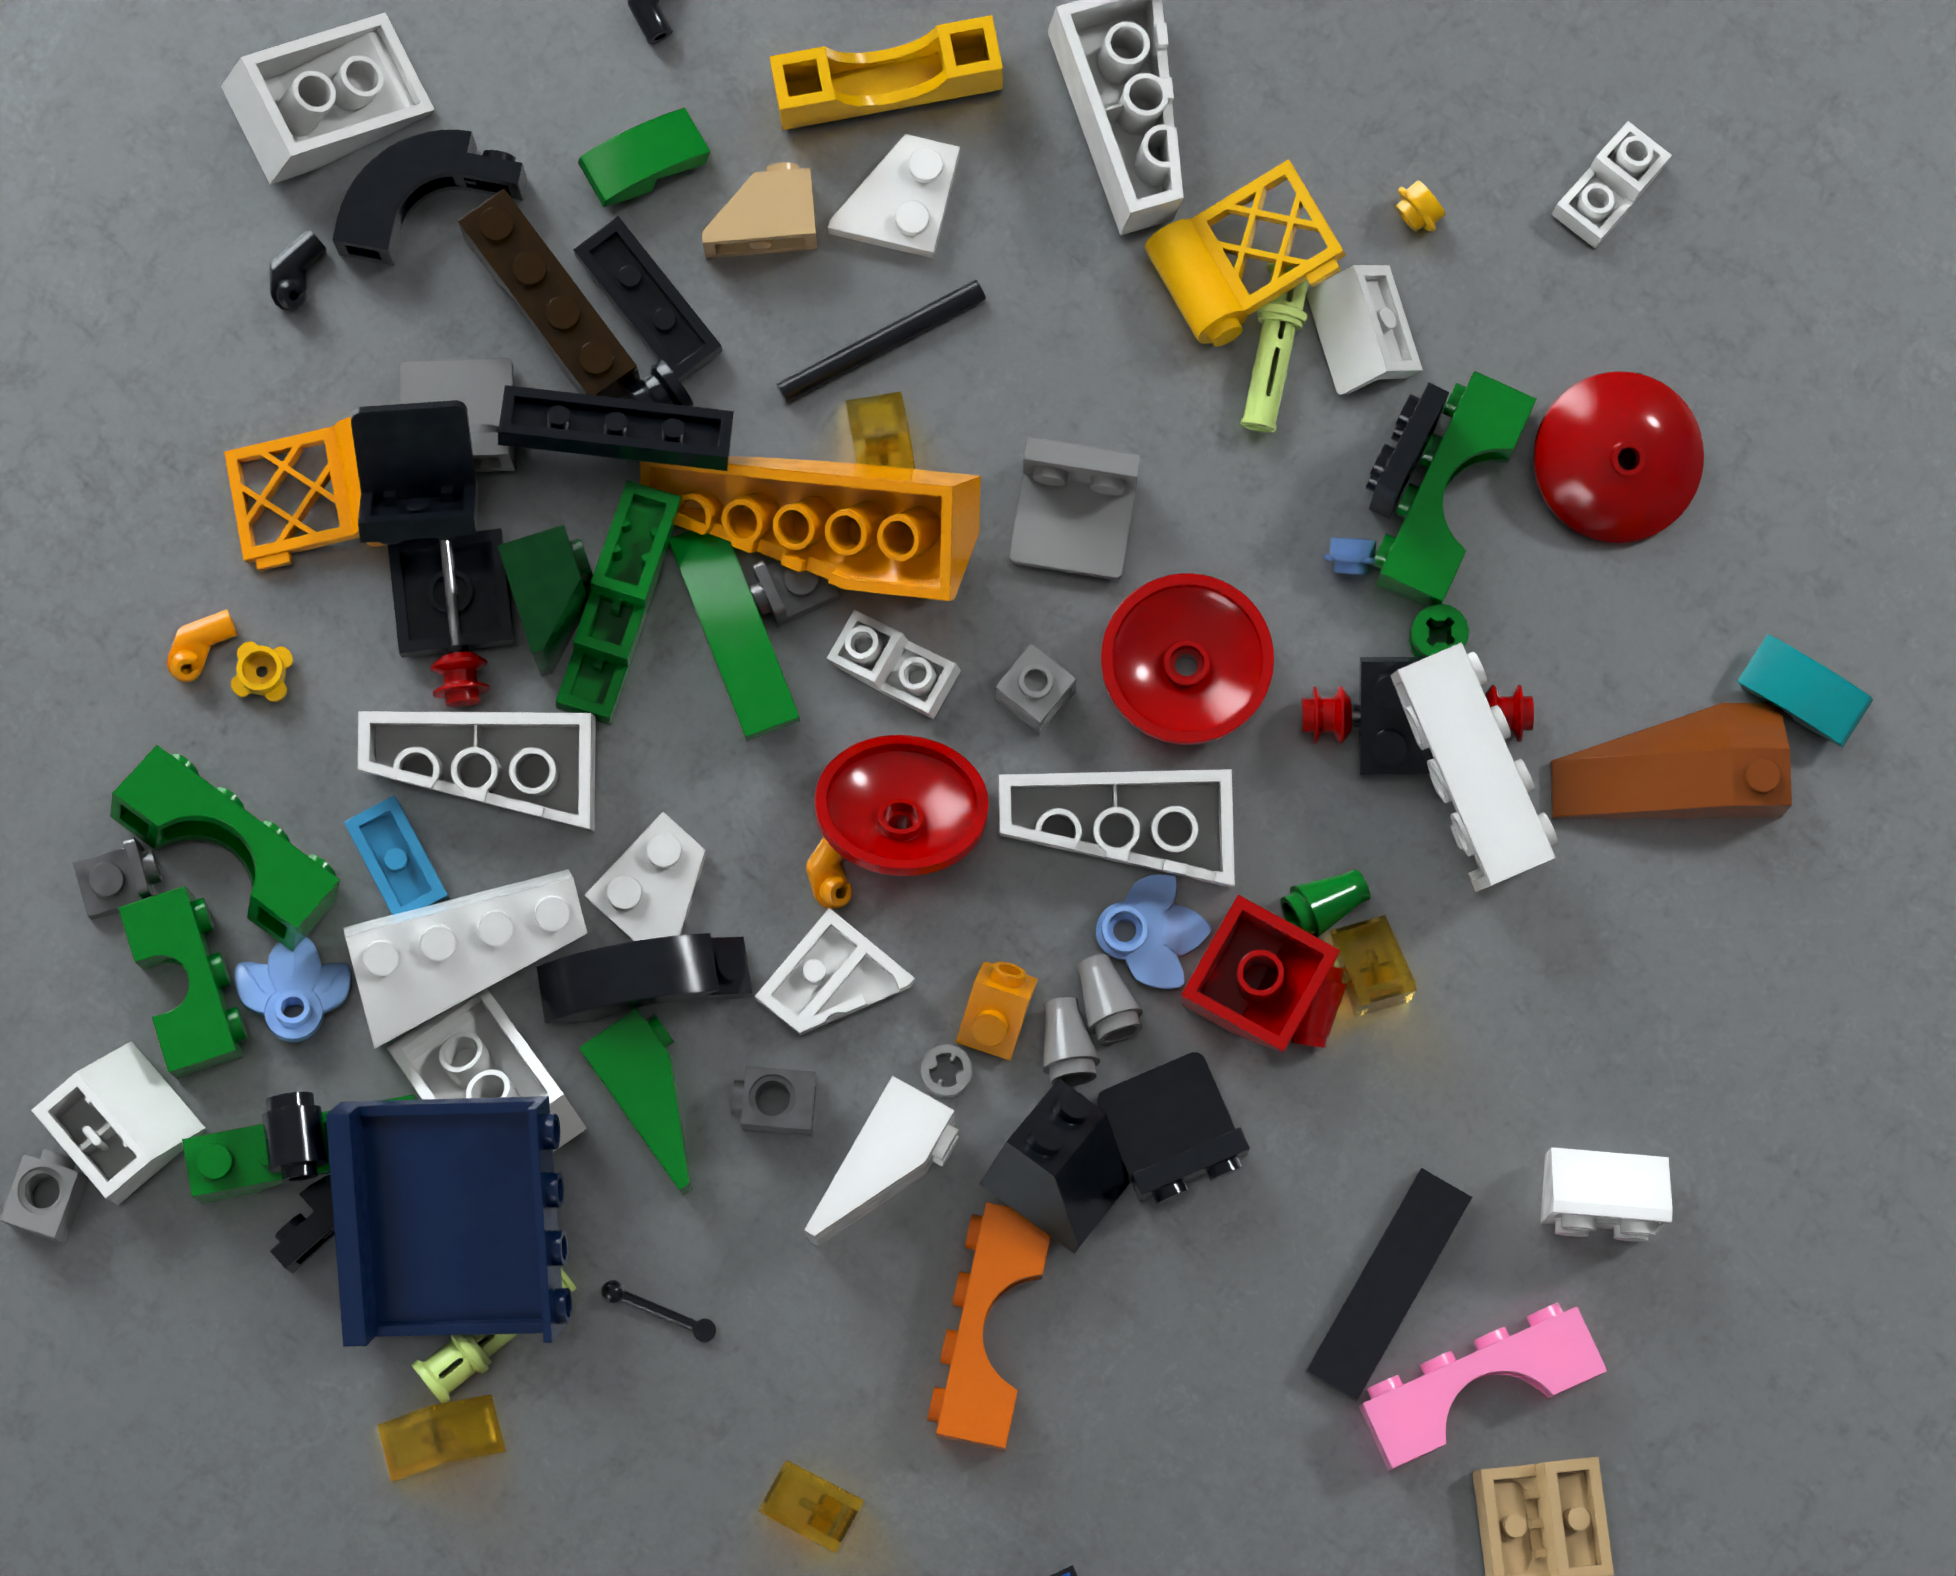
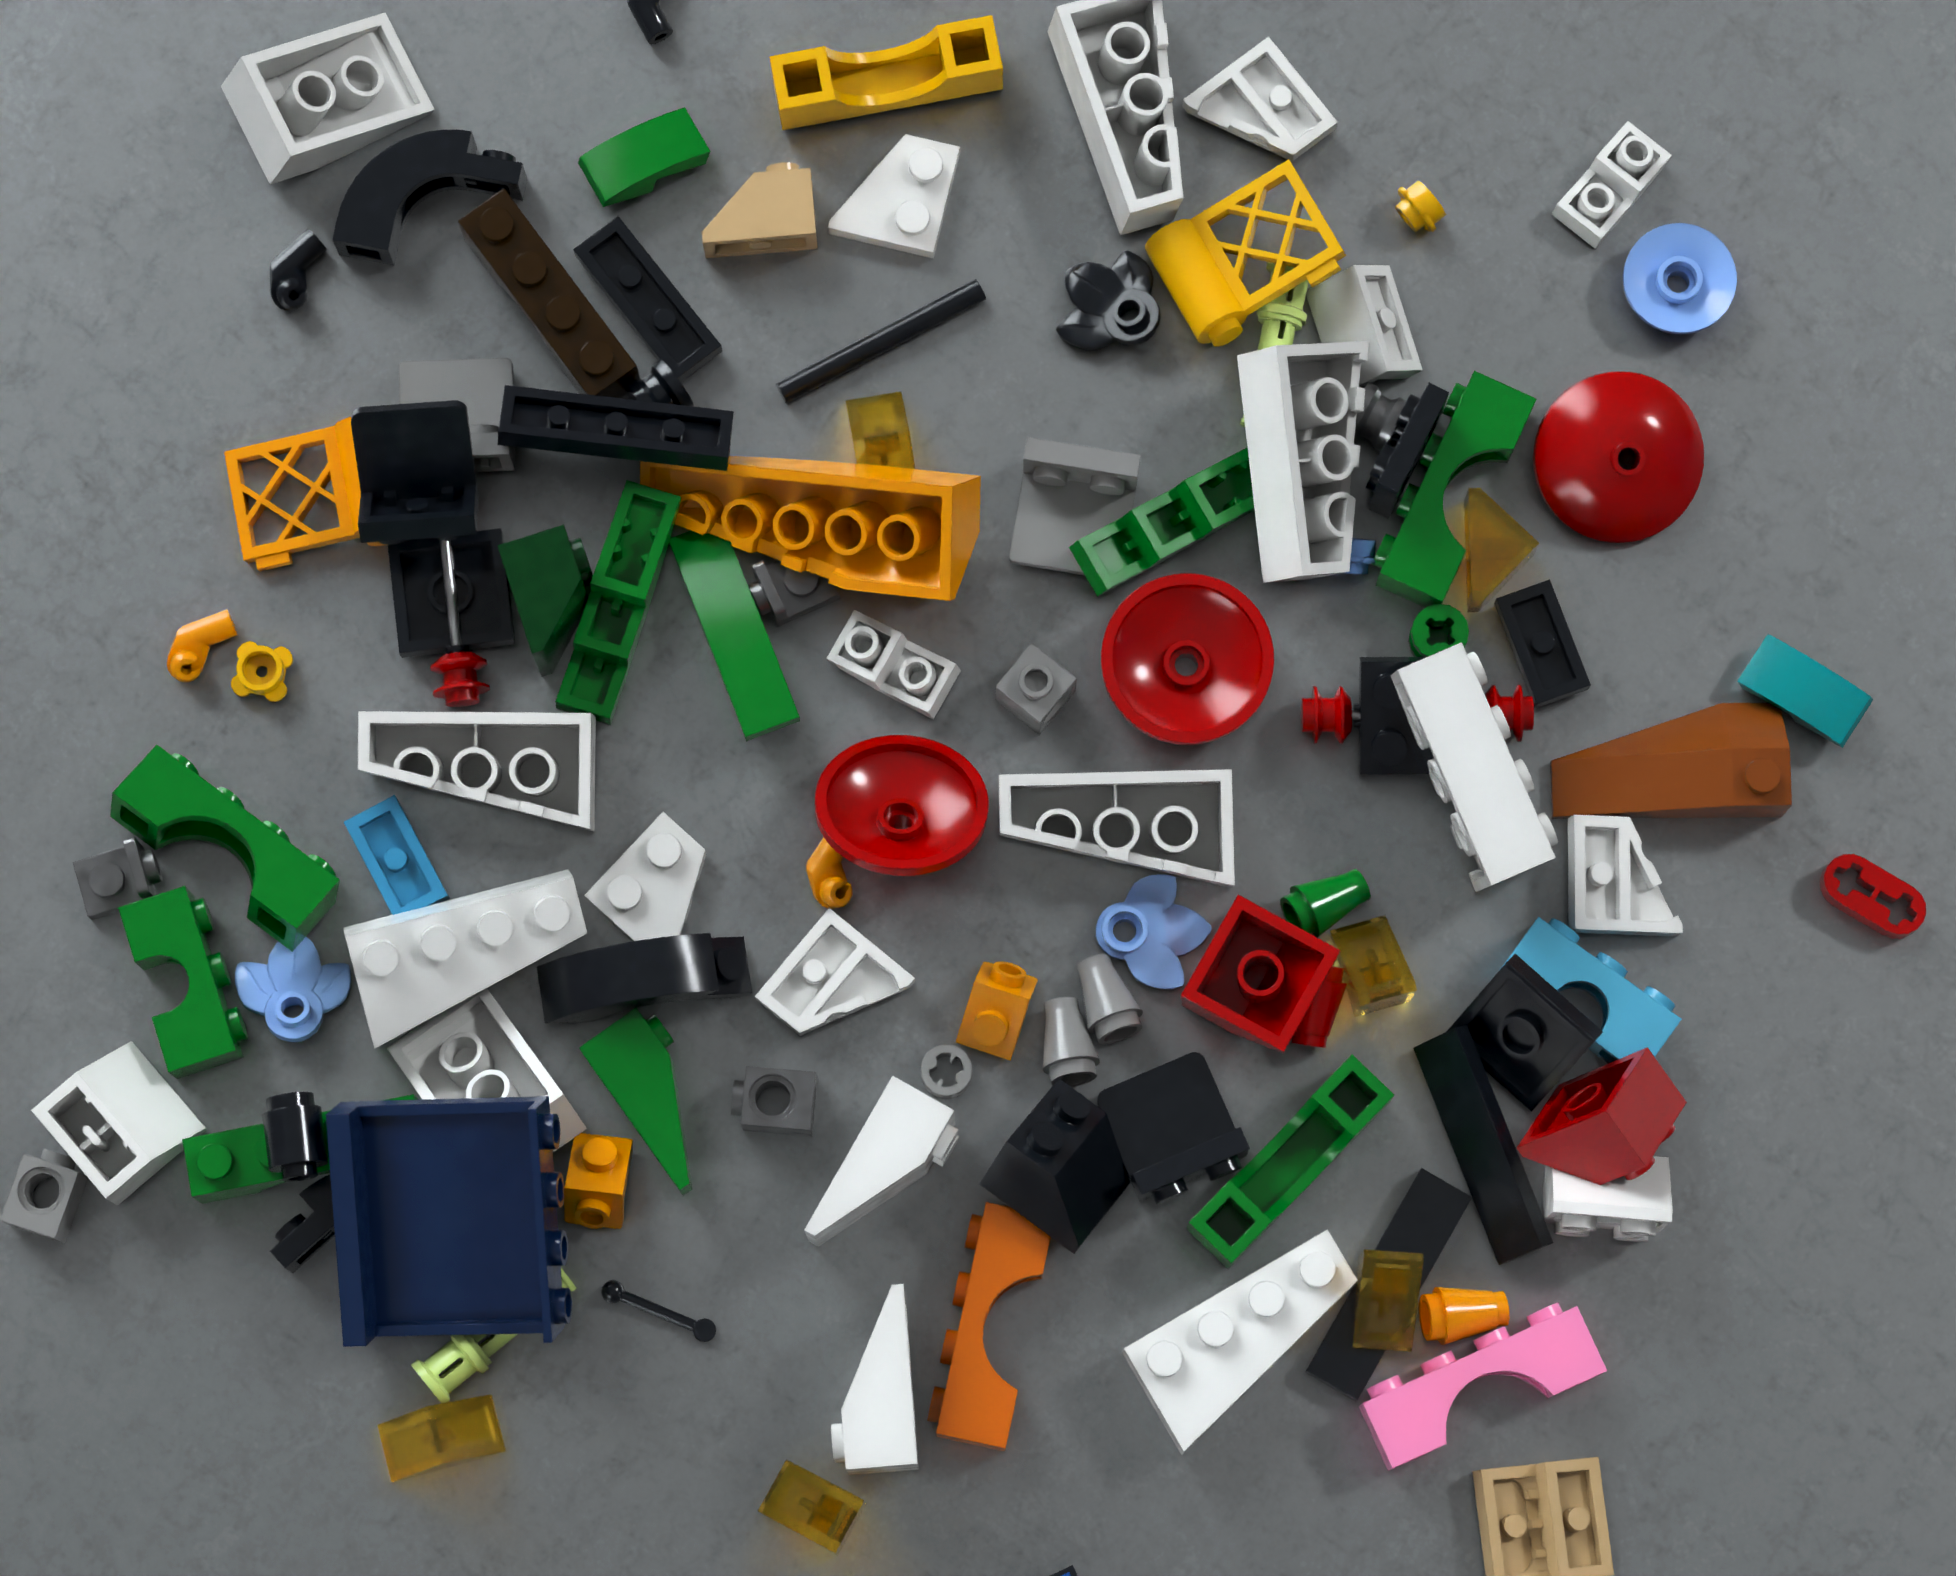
none -> light orange bracket [564,1133,633,1229]
none -> white slope [831,1284,919,1475]
none -> black plate [1056,251,1161,350]
none -> green slope [1069,448,1255,597]
none -> white wedge [1122,1229,1358,1455]
none -> white wing [1182,36,1338,162]
none -> green arch [1186,1054,1394,1269]
none -> white wedge [1237,341,1370,583]
none -> clear yellow slope [1353,1249,1424,1352]
none -> flat silver wheel [1355,382,1406,452]
none -> black tile [1413,1025,1553,1265]
none -> light orange cone [1419,1287,1510,1345]
none -> black plate [1446,953,1603,1112]
none -> clear yellow slope [1463,488,1539,612]
none -> black plate [1494,579,1591,709]
none -> medium azure arch [1499,917,1682,1064]
none -> red slope [1517,1047,1687,1185]
none -> white wing [1568,815,1683,937]
none -> light blue dish [1623,223,1737,334]
none -> red beam [1820,854,1926,939]

